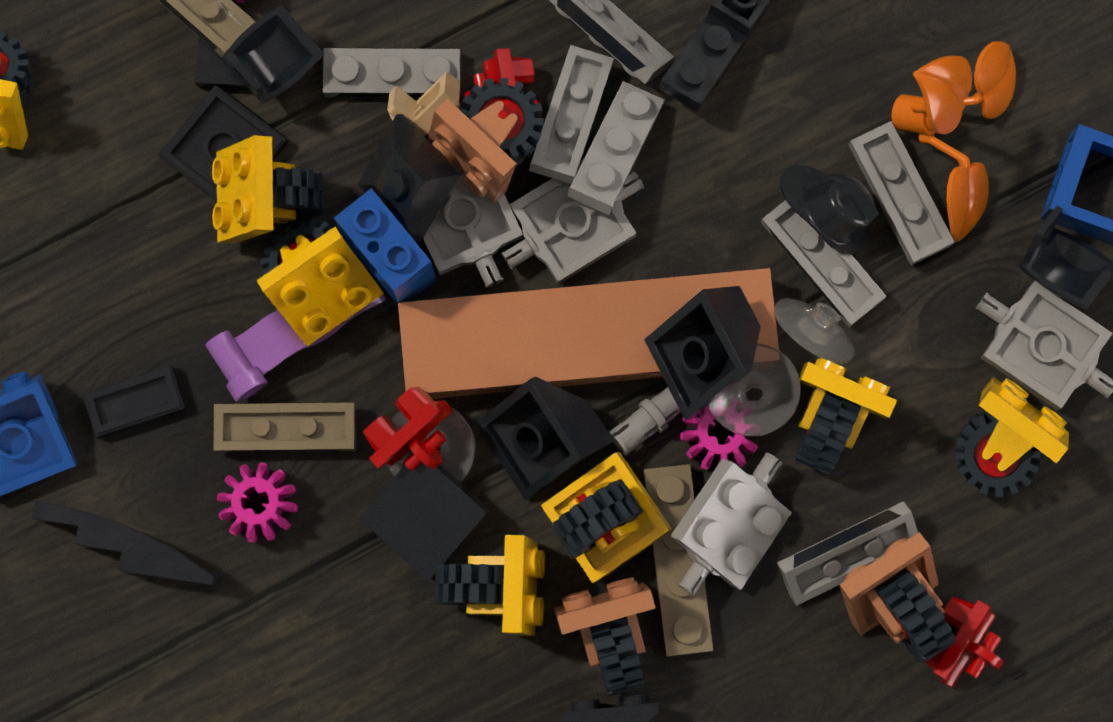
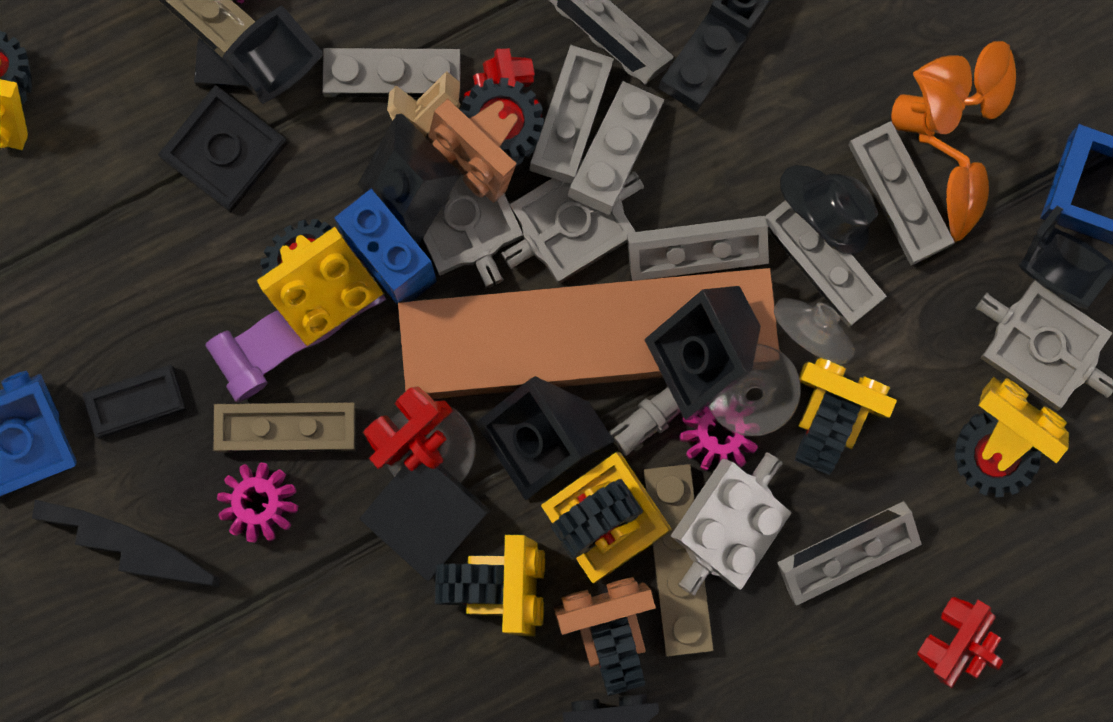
yellow plate [212,135,325,244] -> none
plate [839,532,955,664] -> none
none -> light grey plate [627,216,769,281]

